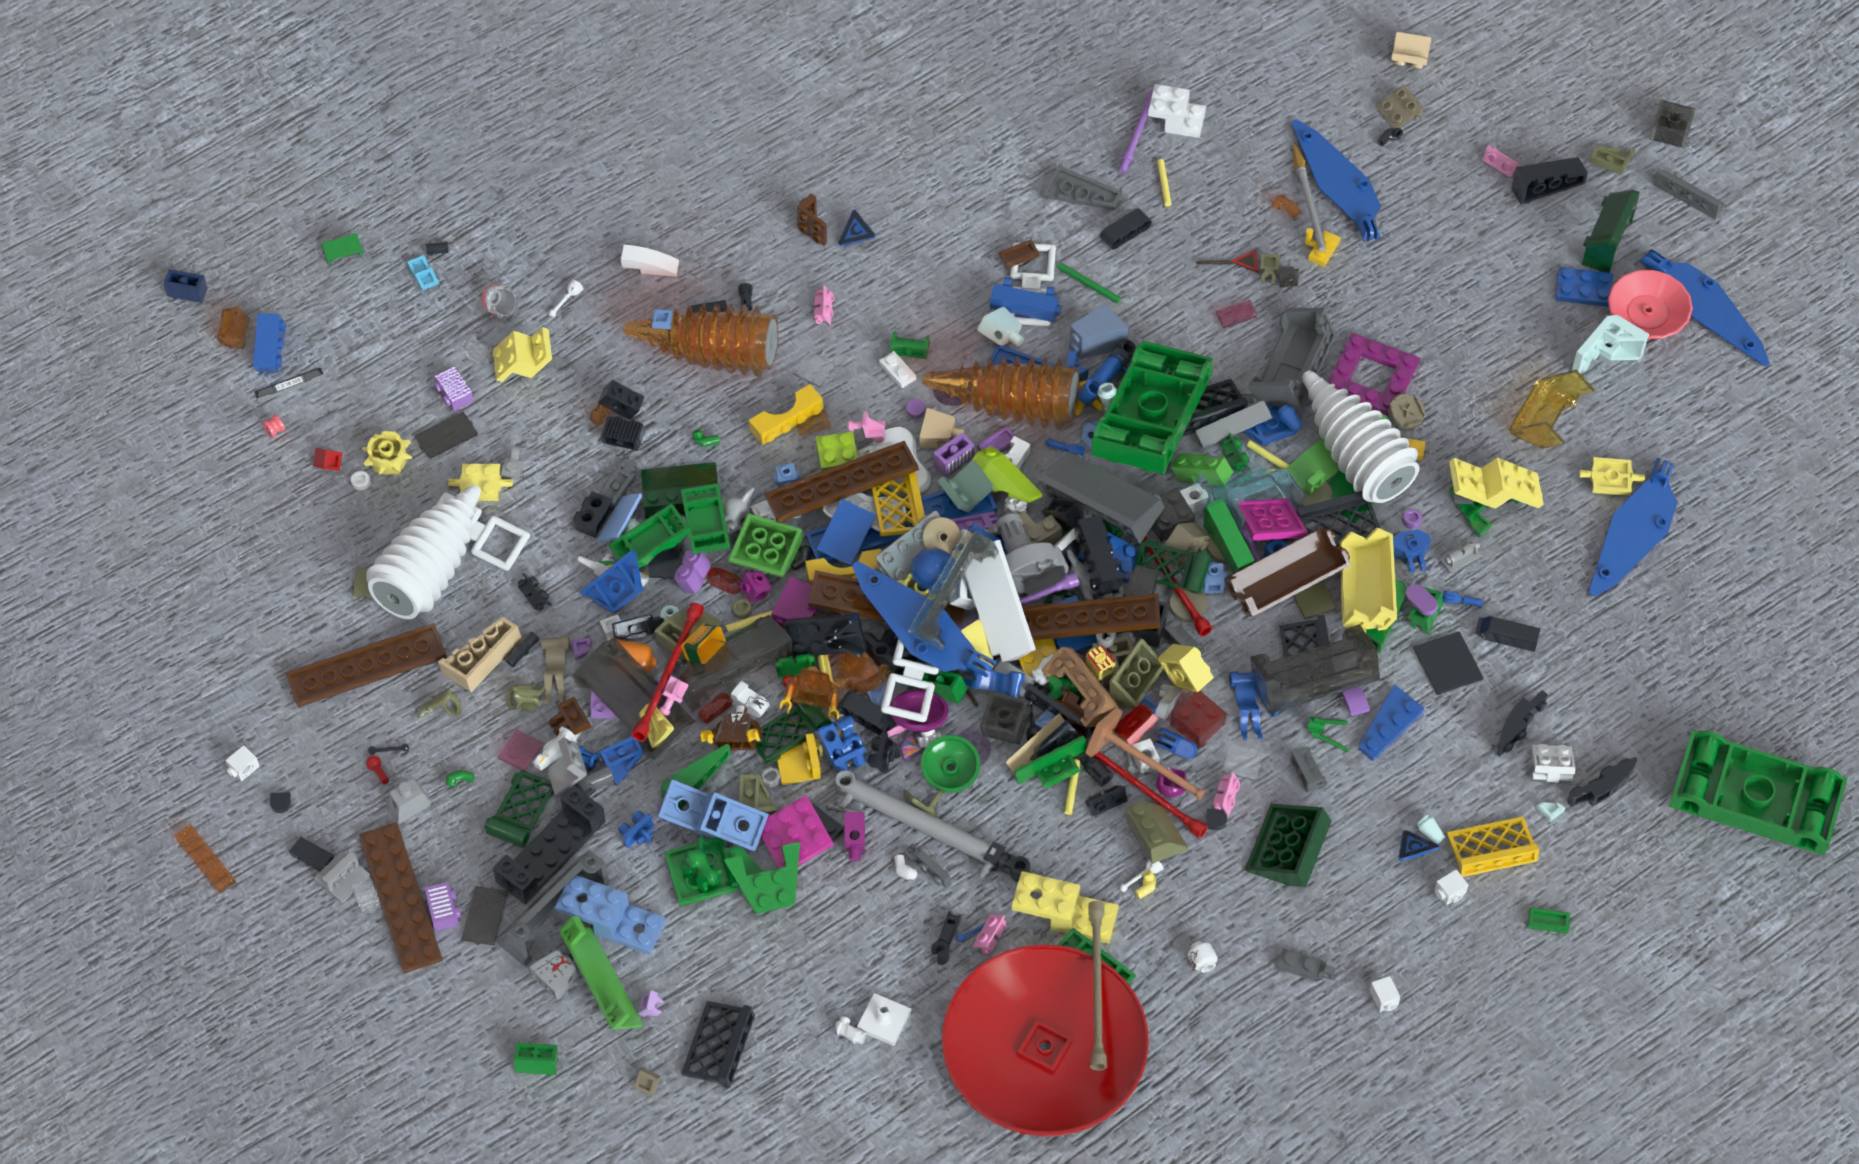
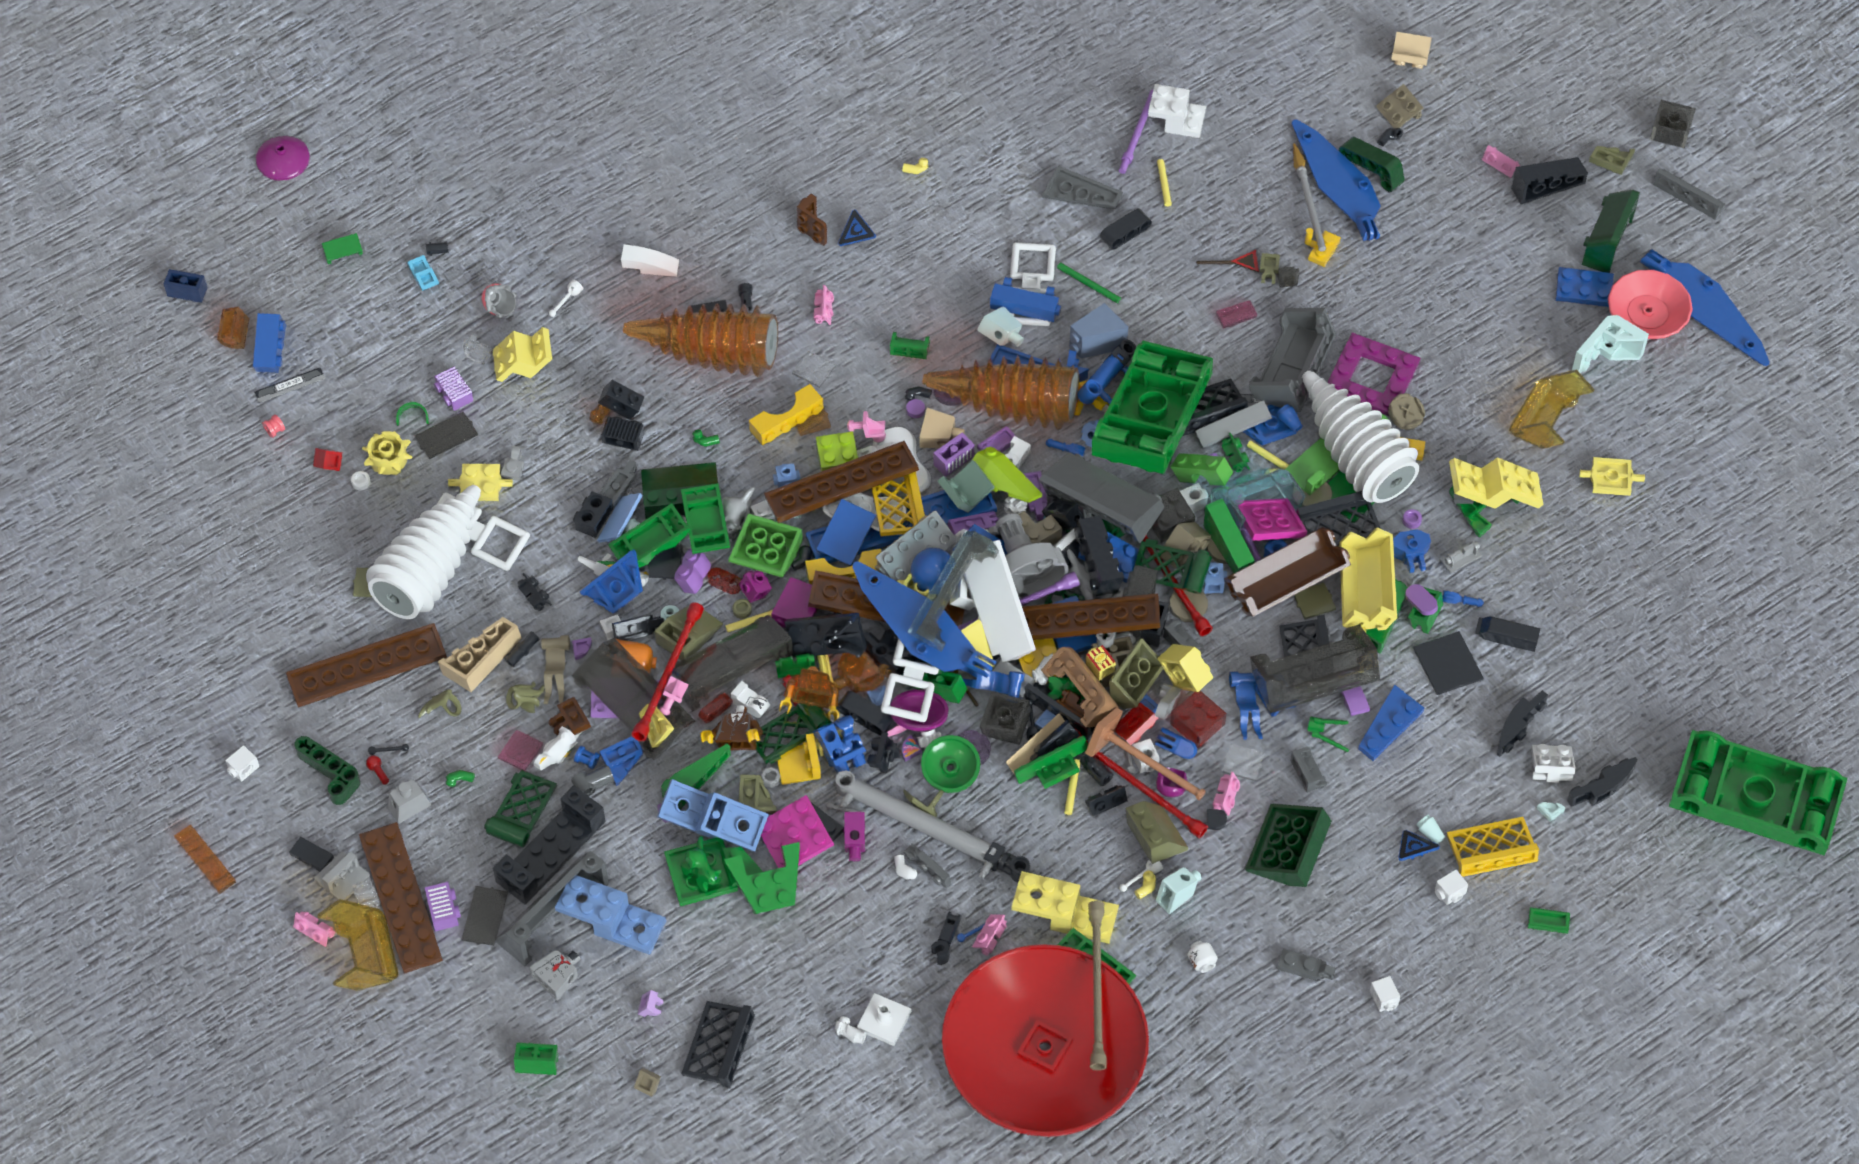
black tile [270,792,291,813] -> none
light grey bracket [548,737,587,796] -> none
bright green bracket [559,916,643,1030] -> none
blue hips [618,811,654,848] -> none
medium blue tile [652,309,673,329] -> none
light orange piece [681,623,726,664] -> none
white plate [879,351,916,389] -> none
tan dish [922,517,960,554] -> none
reddish brown tile [998,240,1039,269] -> none
light aqua cone [1098,383,1116,411] -> none
clear orange arm [1272,194,1301,218] -> none
blue wing [1589,457,1677,597] -> none
none -> magenta dish [256,136,310,181]
none -> bright pink hinge [293,911,335,947]
none -> dark green beam [294,736,361,805]
none -> clear yellow windscreen [317,899,398,991]
none -> green helmet [396,402,429,426]
none -> light yellow arm [902,158,929,174]
none -> black arm [905,386,932,401]
none -> medium lavender hinge [1023,471,1047,521]
none -> light aqua torso [1156,868,1202,914]
none -> dark green beam [1339,137,1405,193]

